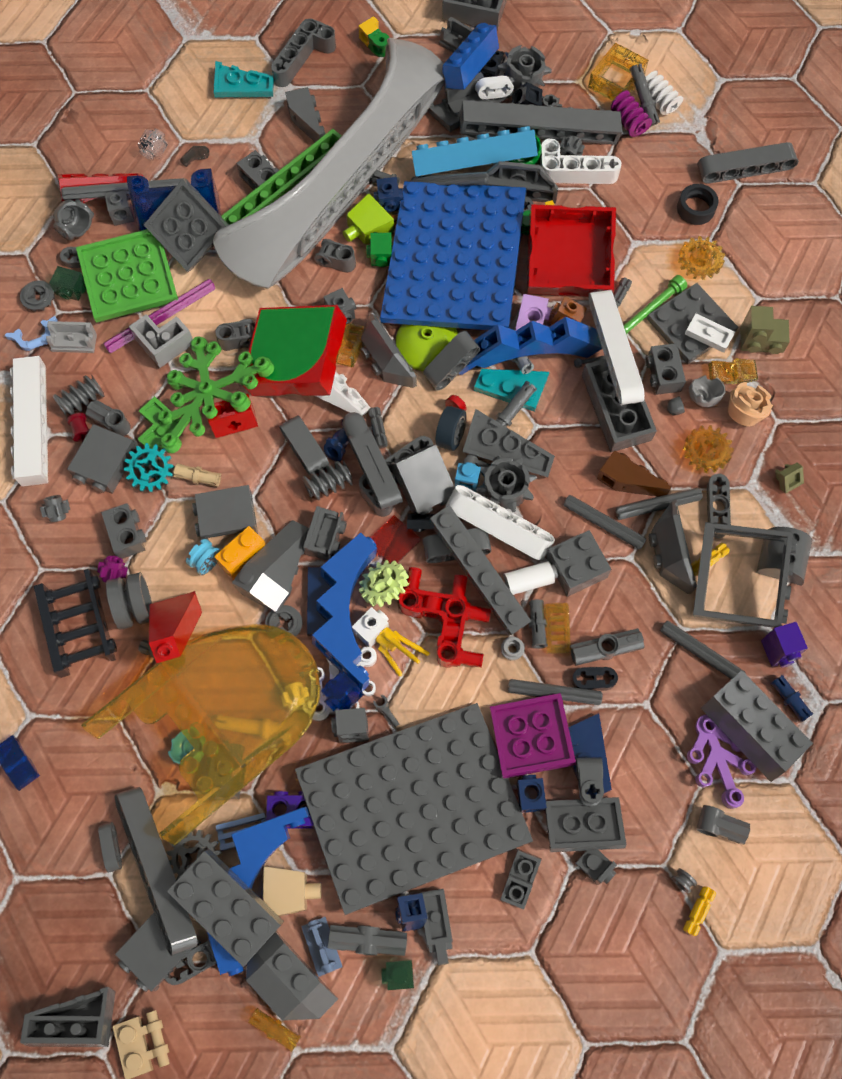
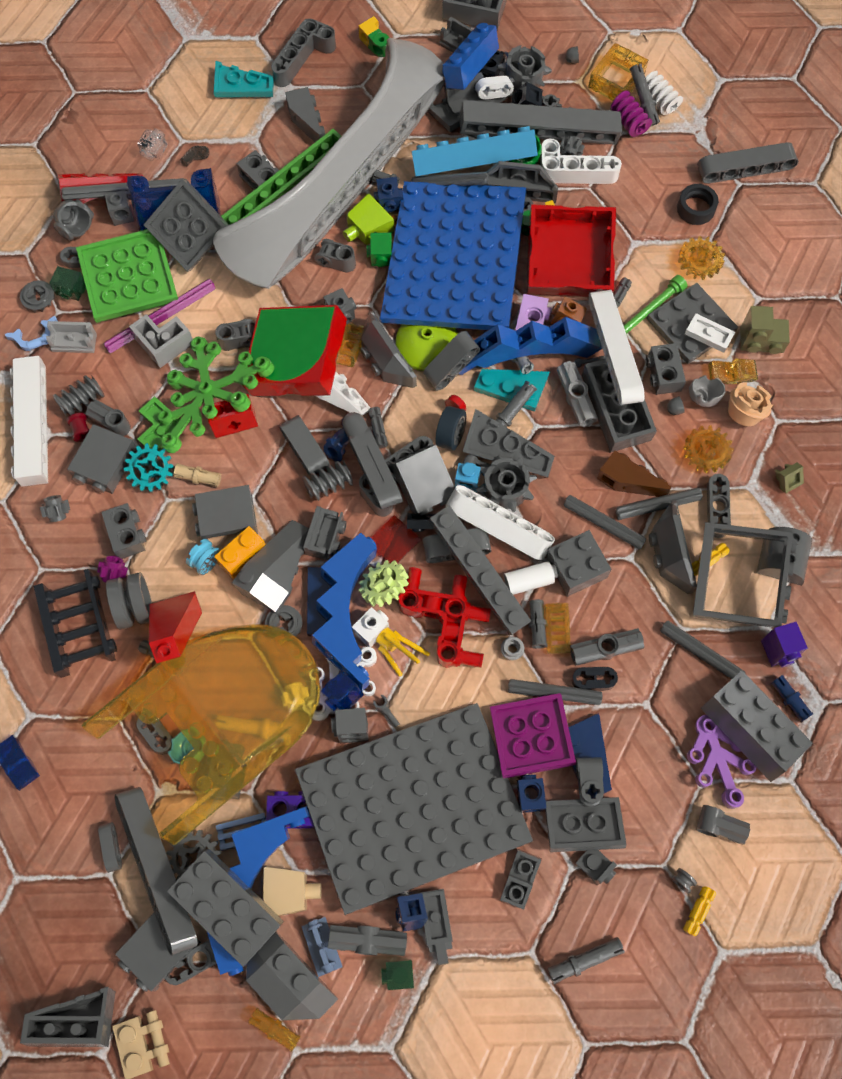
none -> dark grey beam [137,712,173,755]
none -> dark grey pin [547,937,625,984]
none -> light grey piece [557,361,598,427]
none -> dark grey hinge [565,46,579,64]

